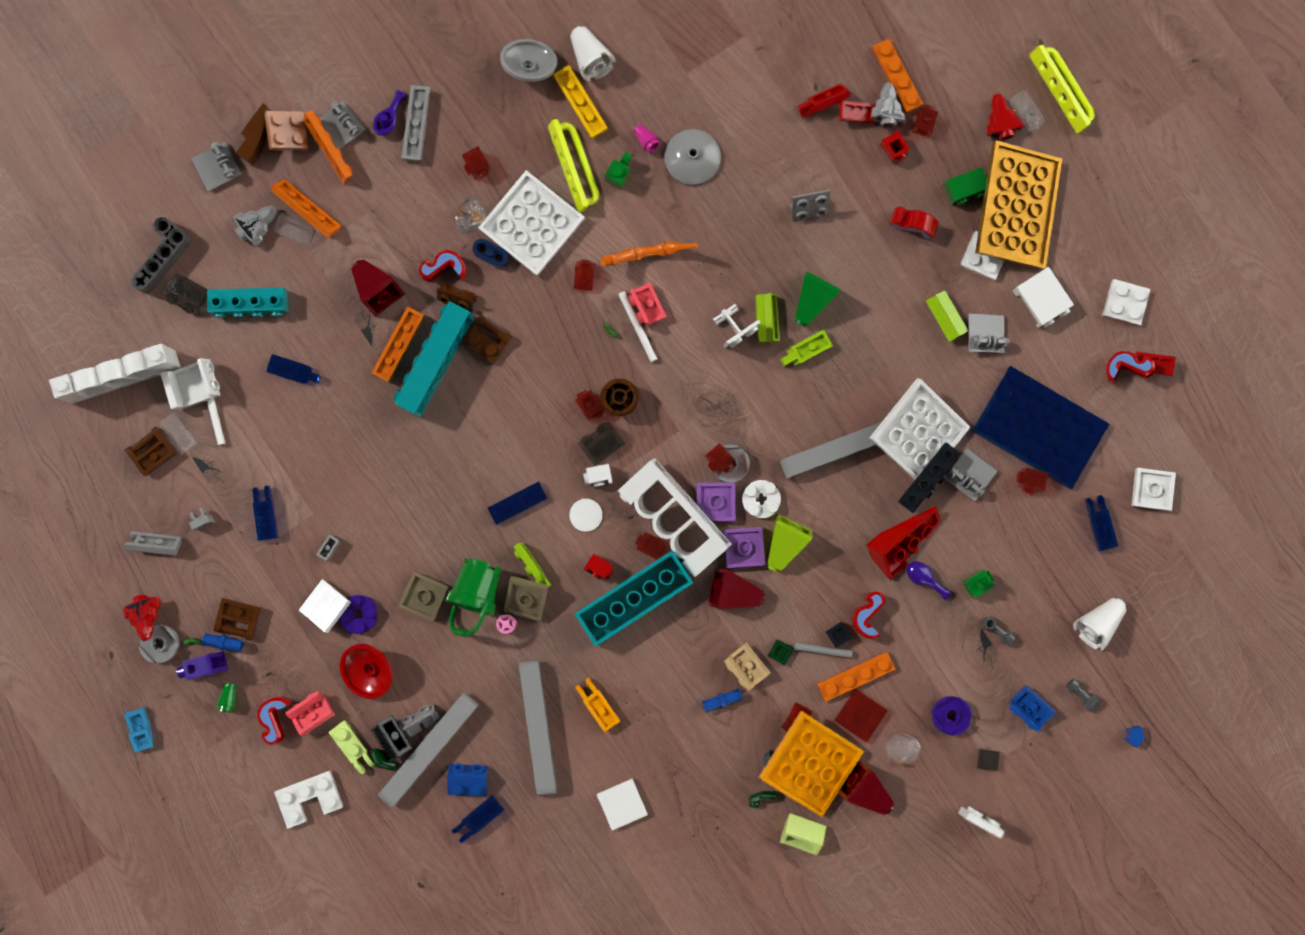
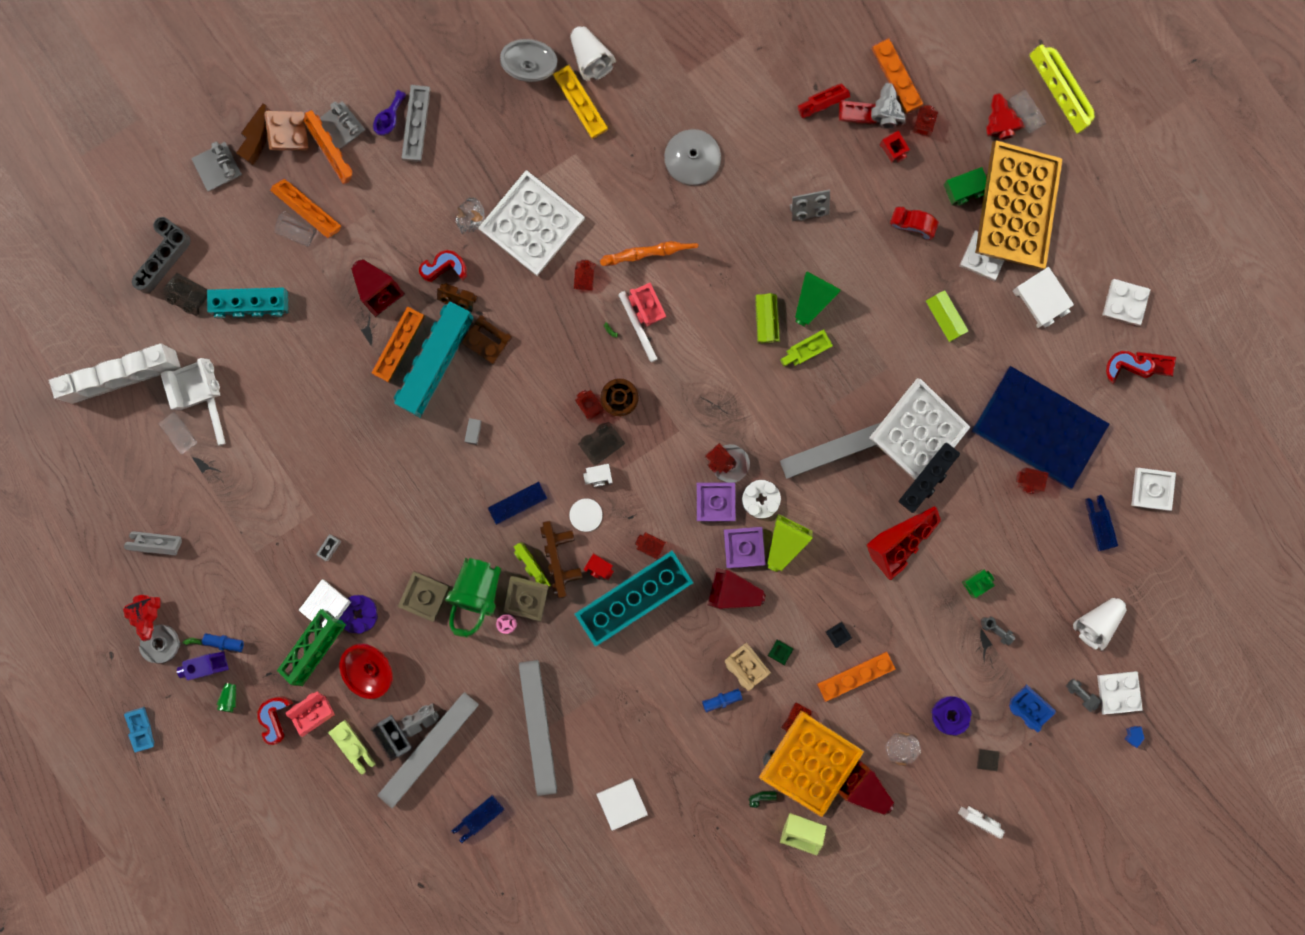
reddish brown plate [125,426,177,476] -> none
light grey tile [189,508,215,531] -> none
reddish brown plate [214,598,261,641] -> none
light grey rock [233,205,278,247] -> none
clear blue hinge [252,485,279,541] -> none
clear blue hinge [266,354,321,384] -> none
white plate [274,770,344,829] -> none
dark green arm [370,748,396,771] -> none
blue bracket [447,764,488,796] -> none
clear red brick [462,146,491,179] -> none
dark blue plate [472,239,509,268] -> none
neon yellow piece [548,119,599,213] -> none
light orange hinge [575,677,621,732] -> none
green brick [604,151,632,190] -> none
white fence [618,458,732,577] -> none
dark pink cone [633,124,660,153] -> none
white plate [713,304,761,348] -> none
light grey bar [794,642,853,658] -> none
clear red plate [833,688,888,743] -> none
red animal [851,592,885,639] -> none
dark purple piece [907,561,952,600] -> none
light grey hinge [945,448,997,501] -> none
light grey hinge [968,314,1010,353] -> none
none -> green fence [277,609,346,686]
none -> light grey piece [464,418,482,445]
none -> reddish brown plate [540,521,583,598]
none -> white plate [1097,671,1143,715]

